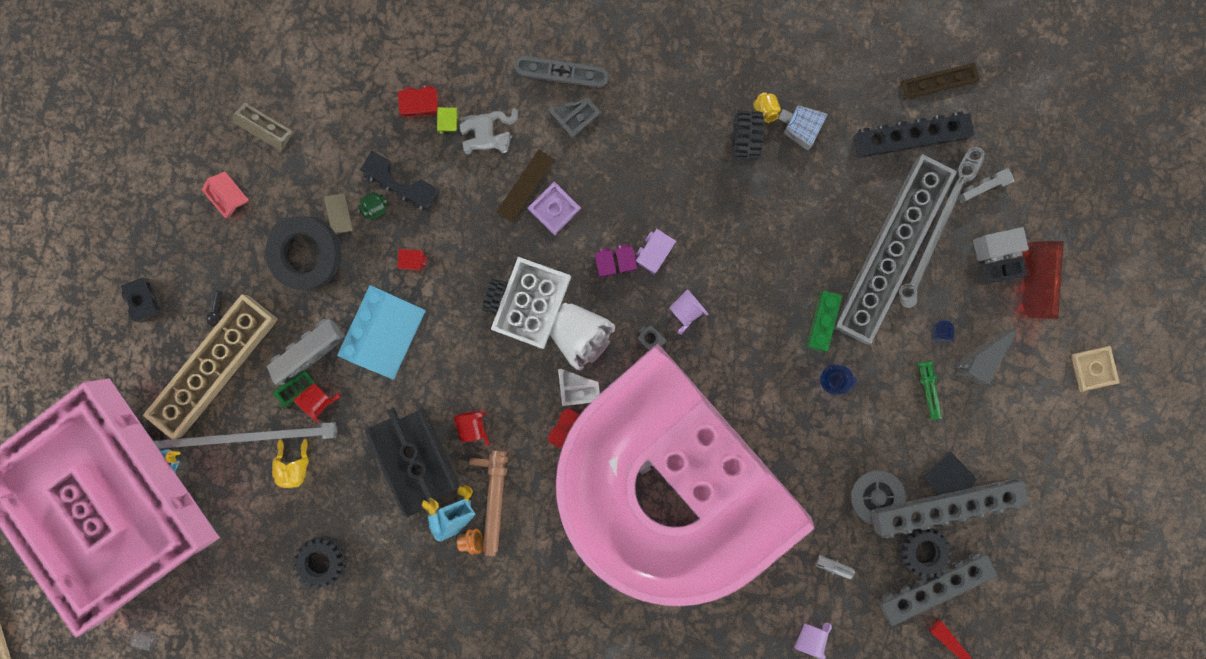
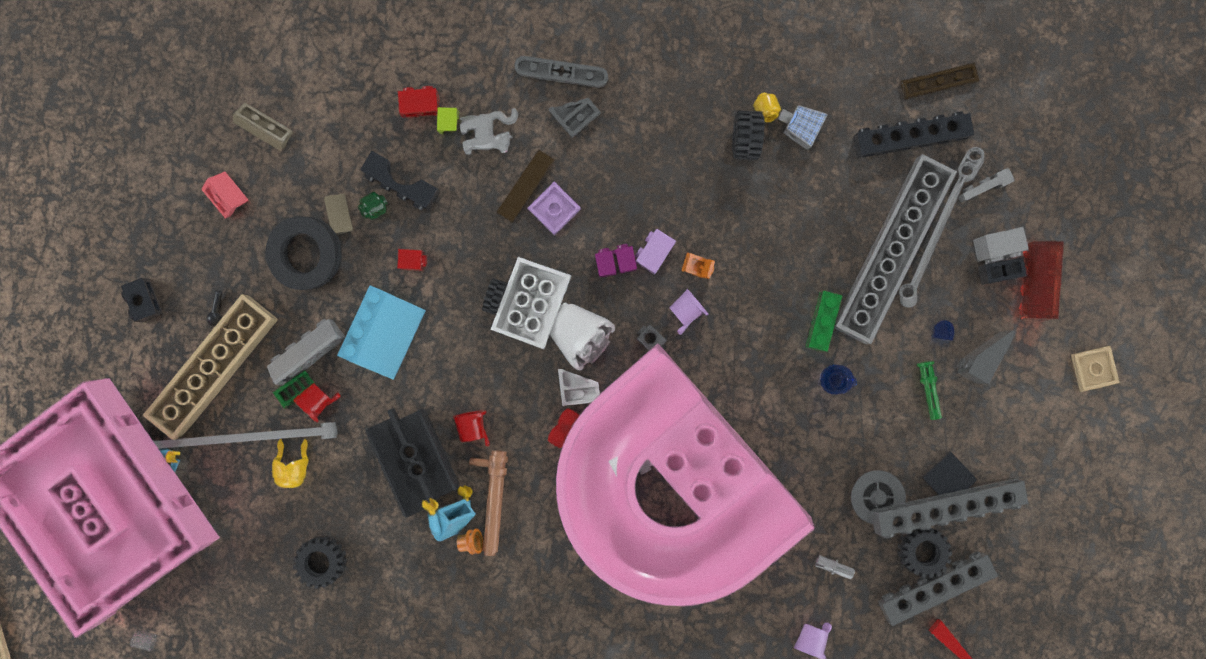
none -> orange bracket [681,253,715,279]

